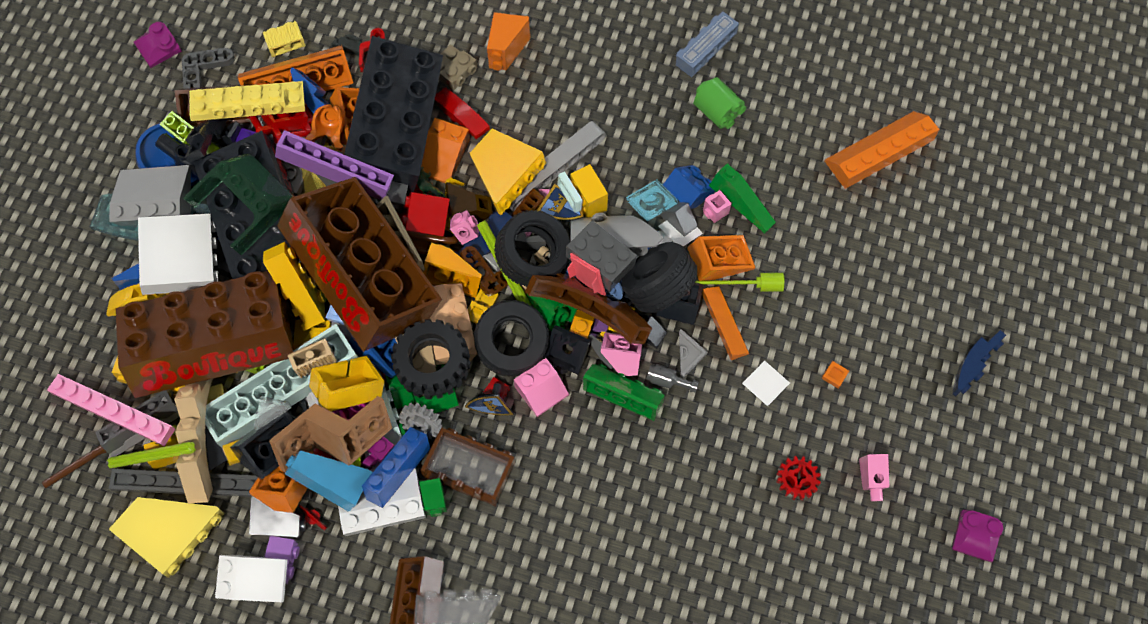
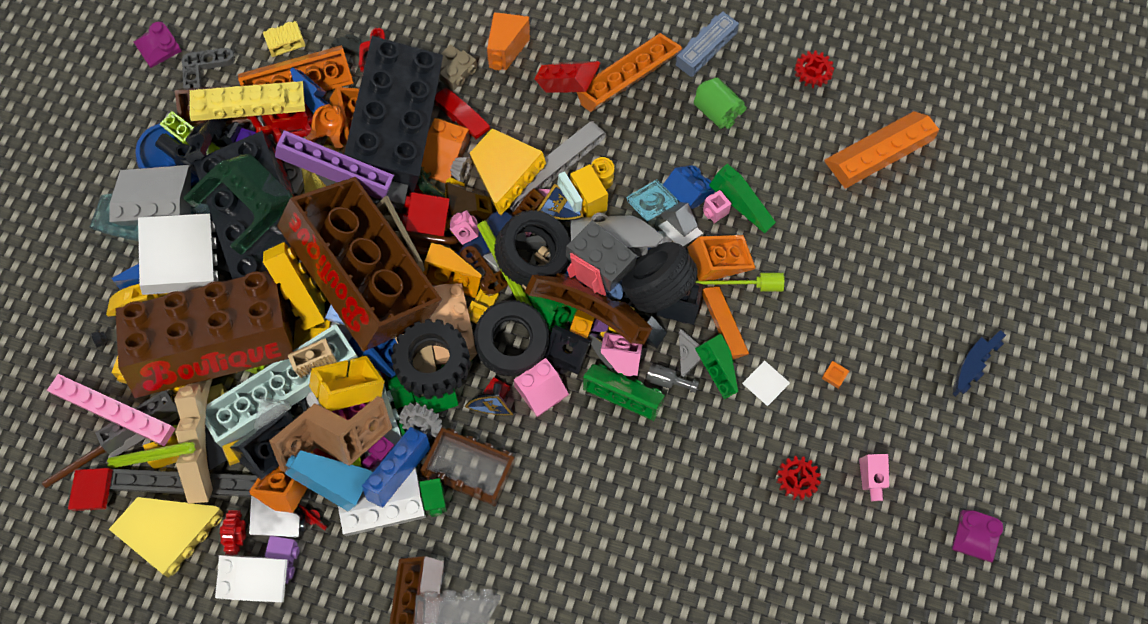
none -> red tile [68,468,113,511]
none -> black plate [91,329,107,348]
none -> red gear [220,510,246,555]
none -> light grey piece [450,157,472,183]
none -> red slope [535,61,600,93]
none -> orange slope [577,33,682,112]
none -> yellow wheel [591,157,614,189]
none -> green slope [695,334,738,399]
none -> red gear [794,50,834,88]

